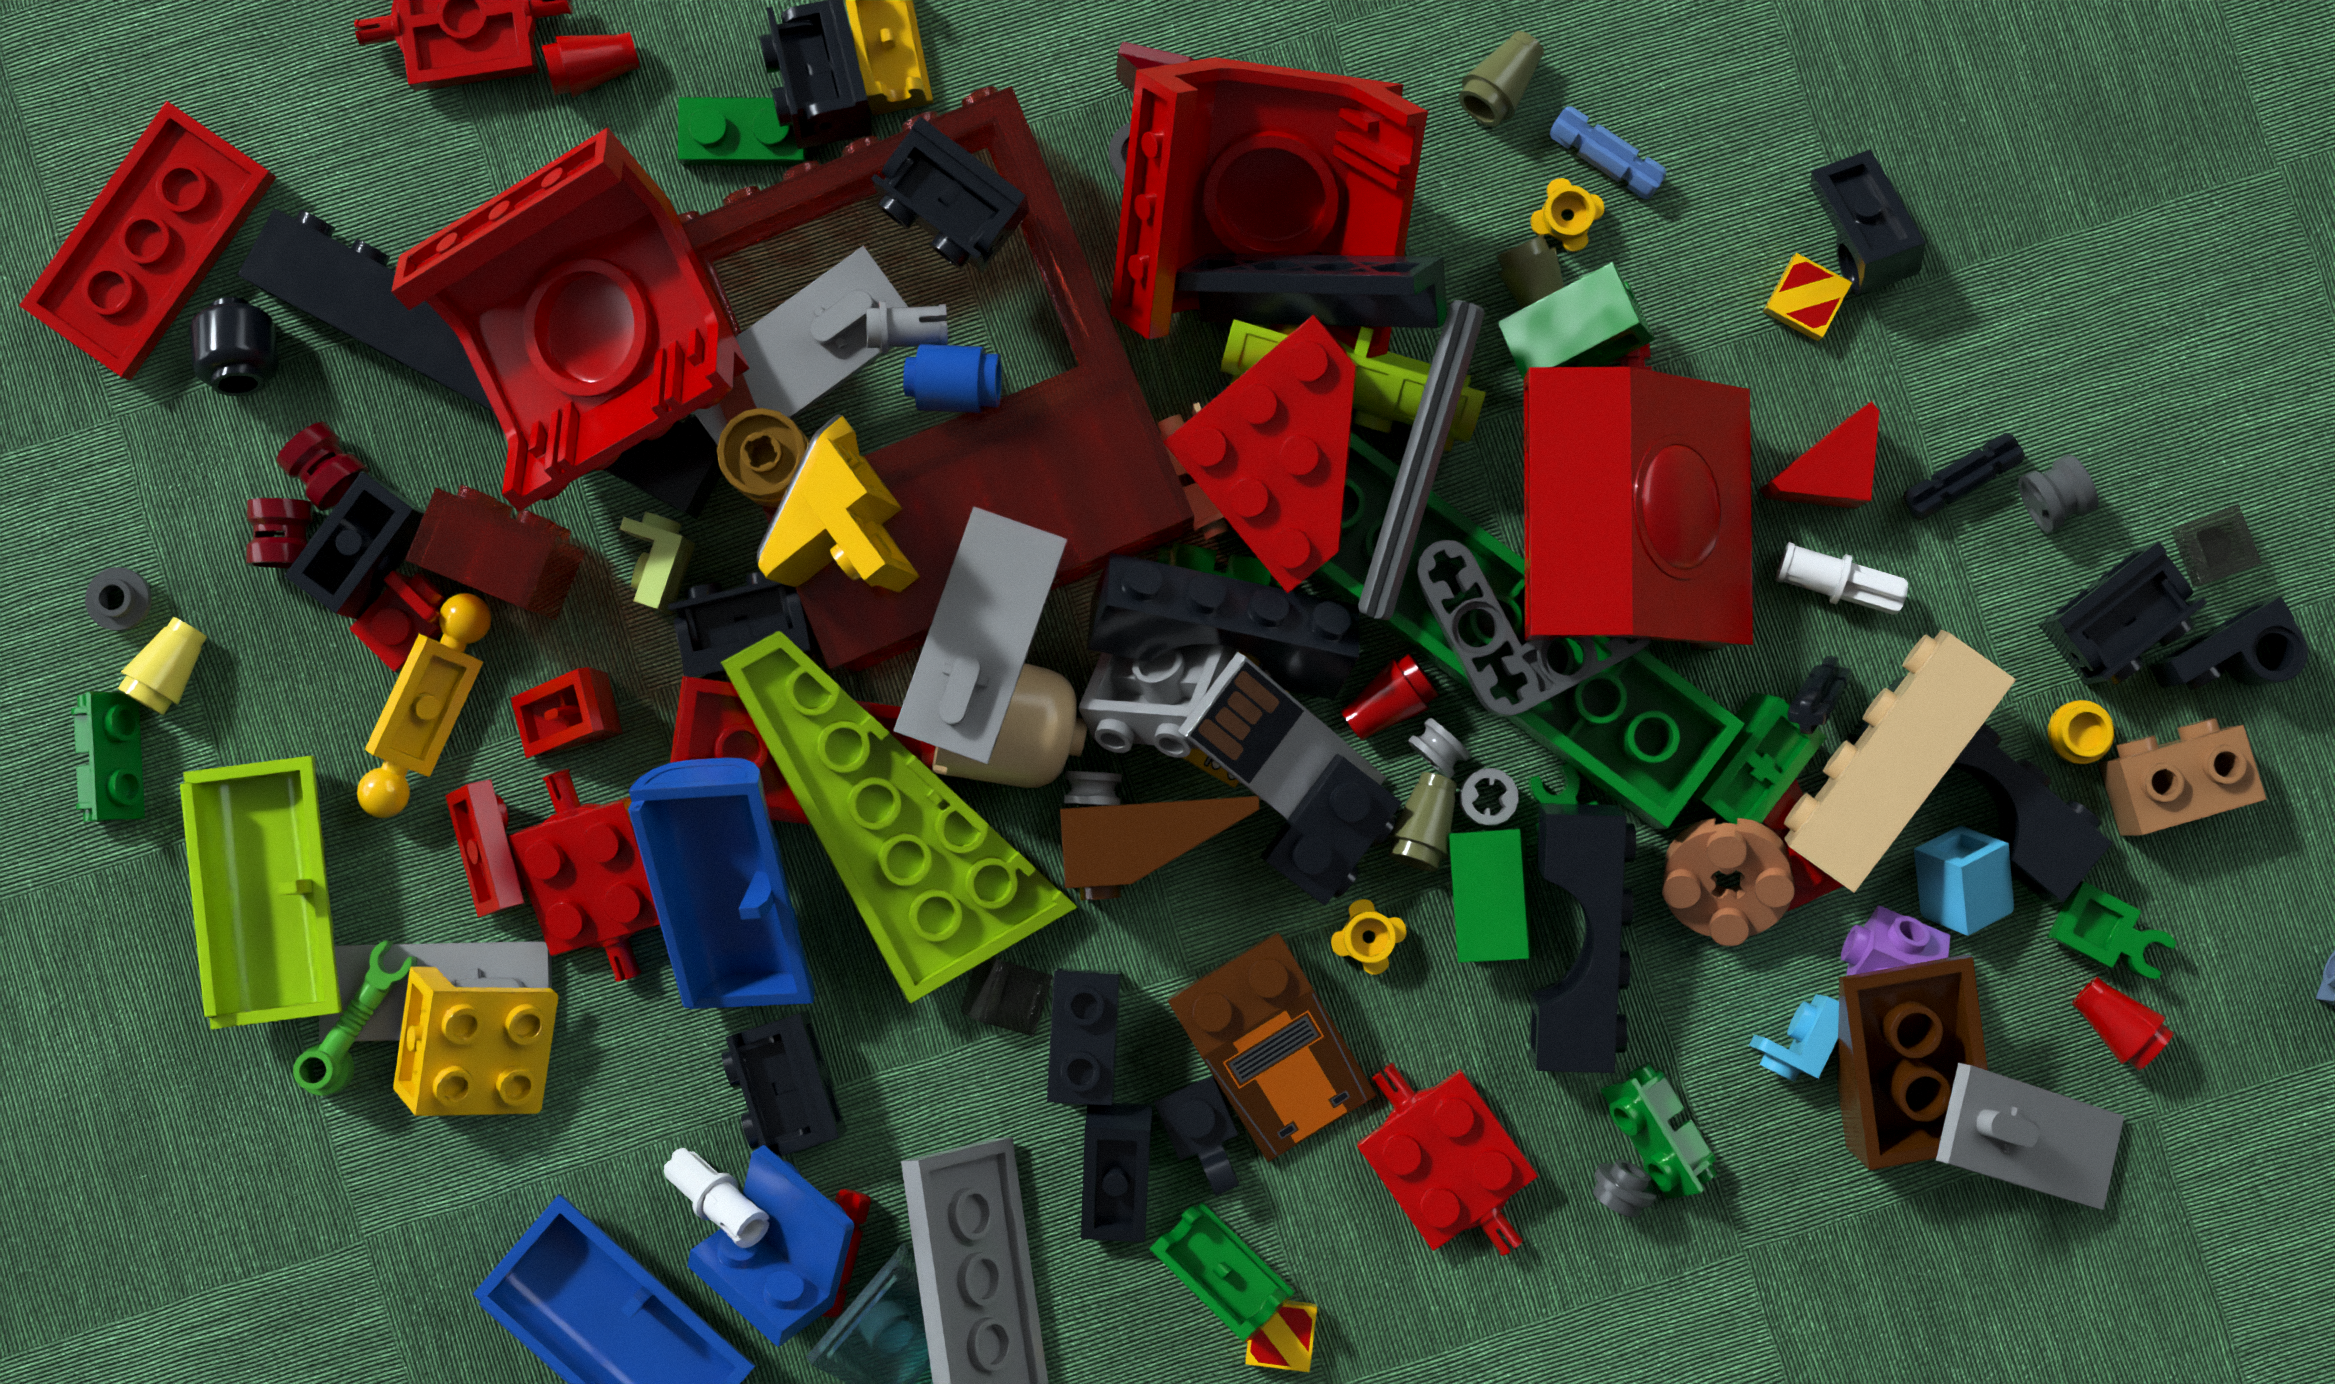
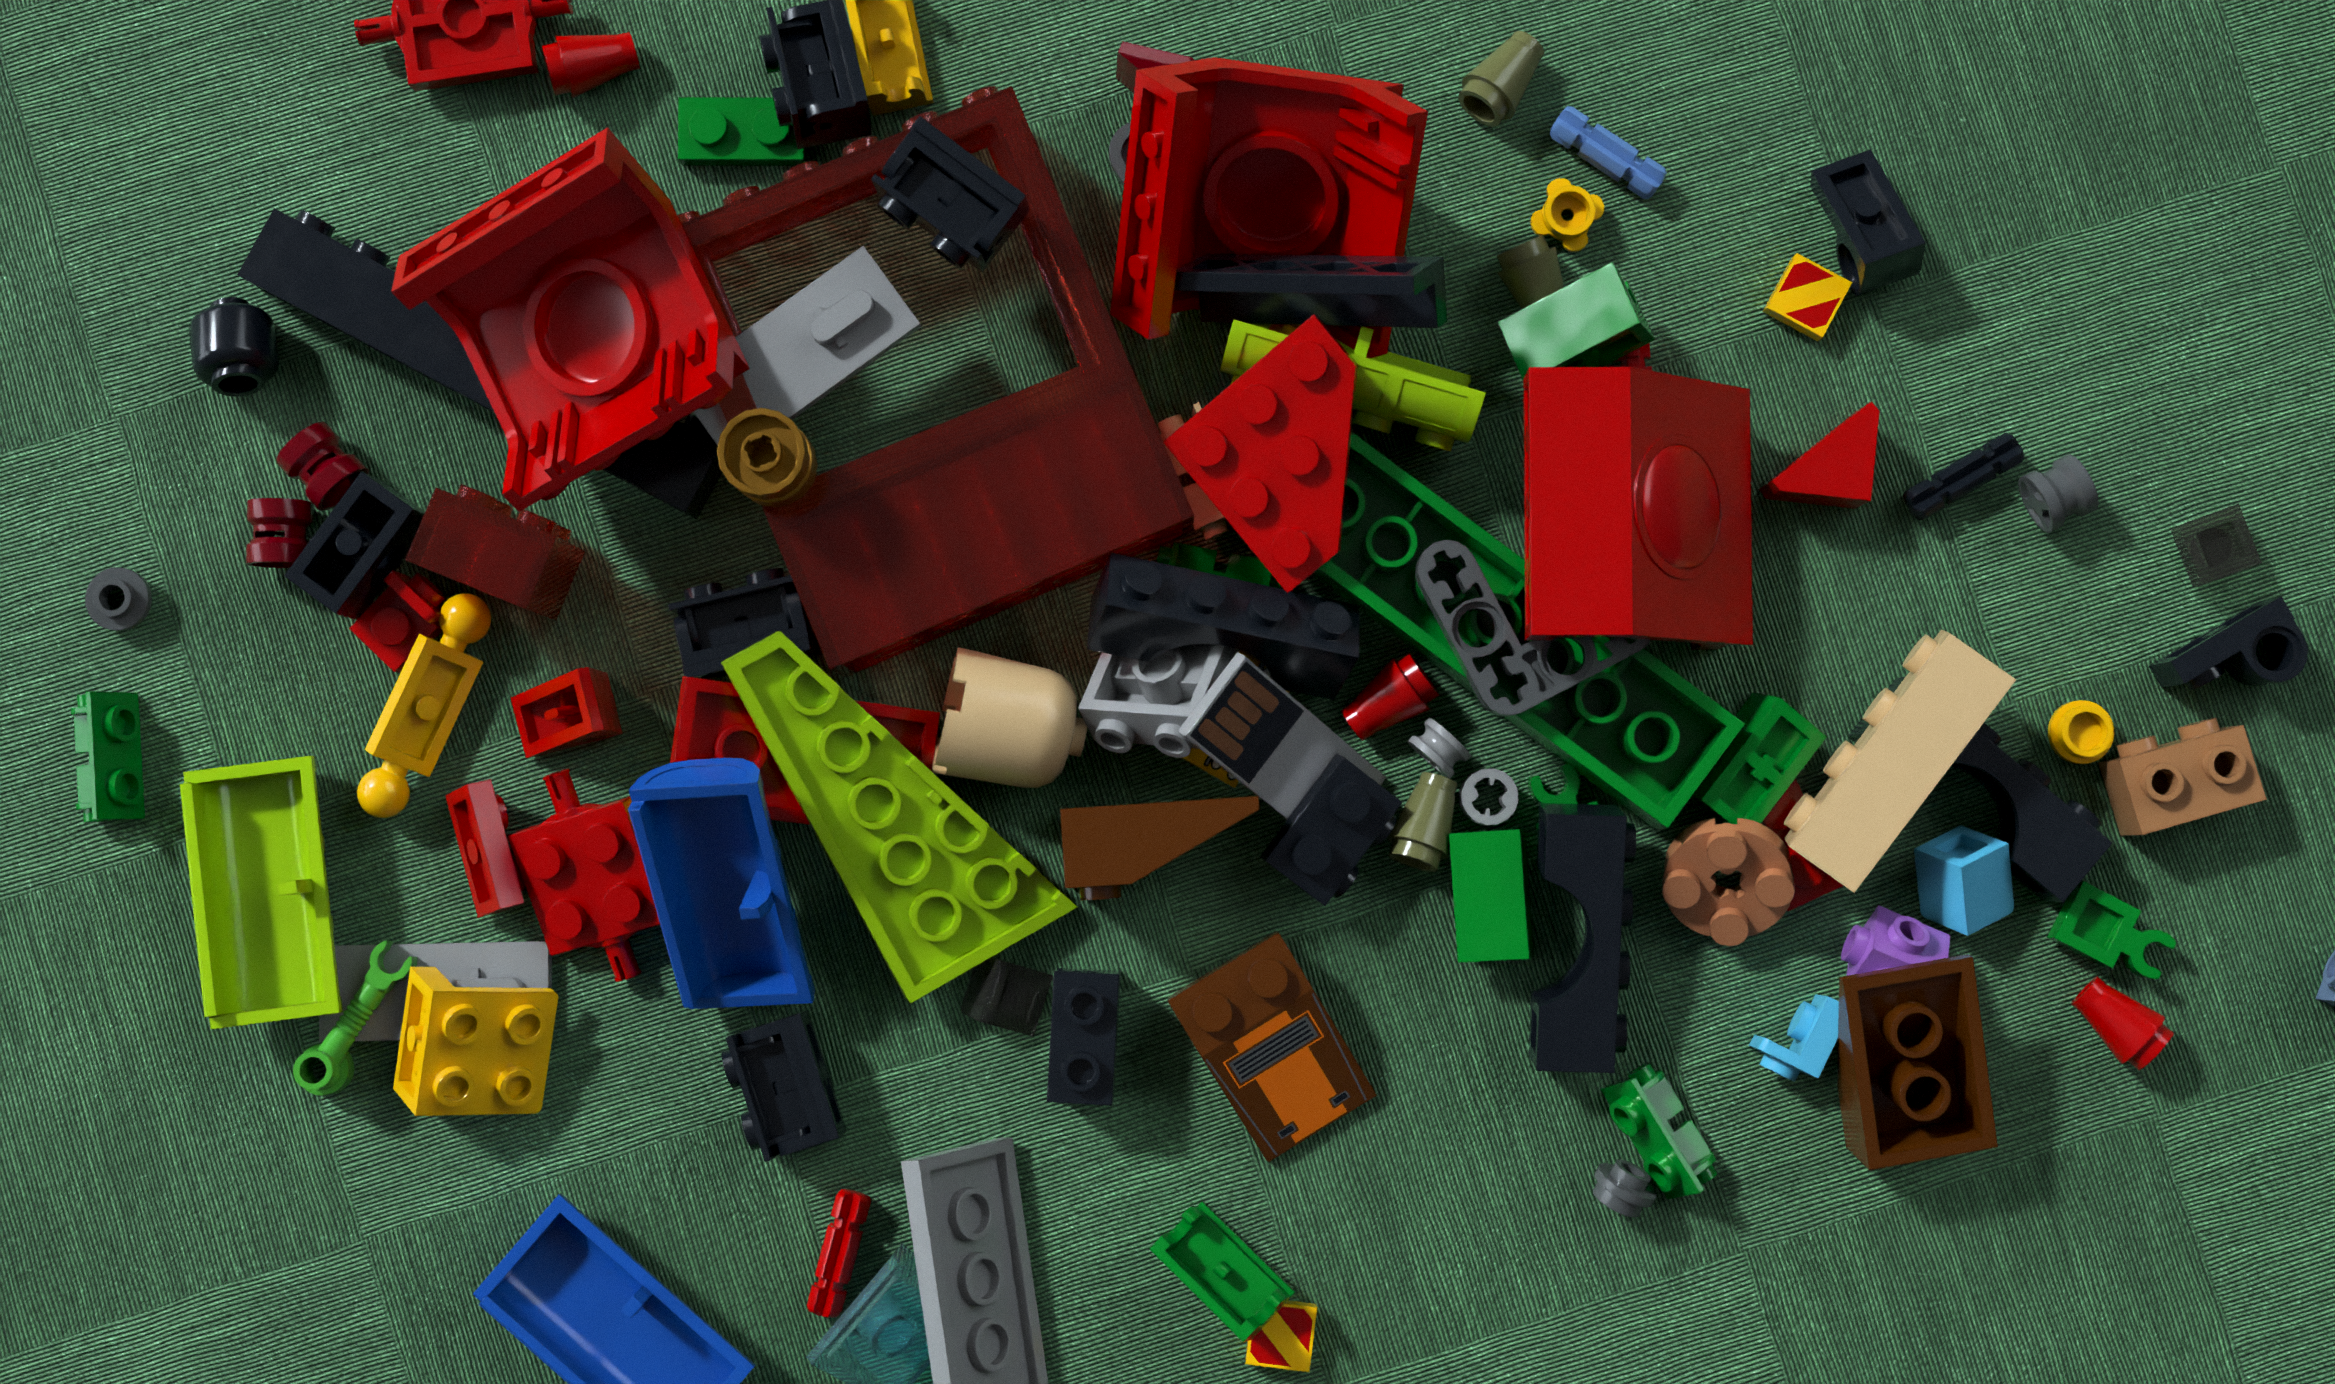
red plate [19,101,277,381] -> none
light yellow cone [117,617,207,716] -> none
yellowish green bracket [619,512,695,615] -> none
white axle [664,1148,769,1248] -> none
blue bracket [687,1145,854,1348] -> none
yellow piece [757,414,920,593] -> none
light grey pin [866,301,948,354] -> none
light grey piece [893,507,1068,765] -> none
blue brick [903,344,1002,413] -> none
light grey bush [1064,771,1122,806] -> none
black plate [1081,1102,1152,1242] -> none
black plate [1154,1075,1239,1196] -> none
yellow plate [1331,899,1407,975] -> none
red plate [1357,1062,1538,1256] -> none
dark grey axle [1358,300,1485,620] -> none
white axle [1775,542,1908,615] -> none
black axle [1787,656,1851,735] -> none
light grey piece [1936,1063,2124,1210] -> none
black hinge [2038,541,2207,685] -> none

